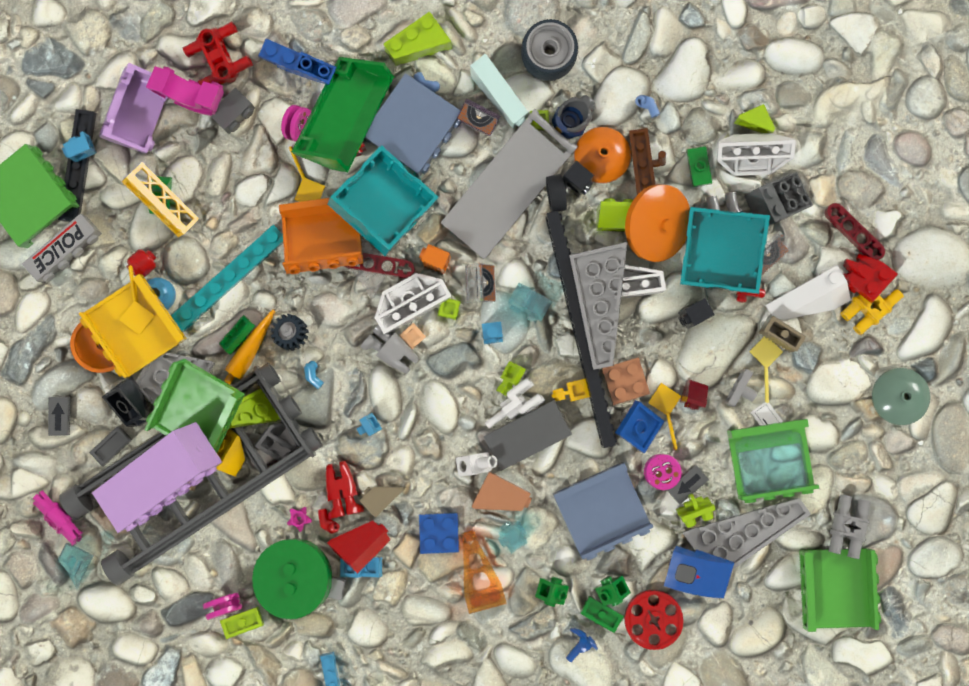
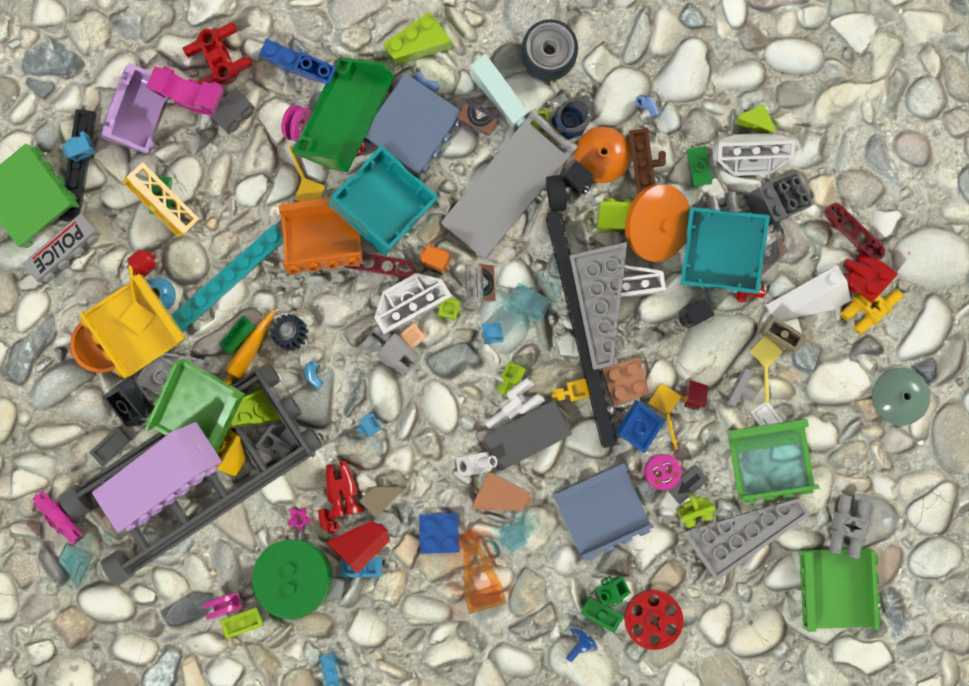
dark grey tile [48,397,70,436] -> none
green brick [535,576,569,607] -> none
blue slope [664,546,735,598] -> none

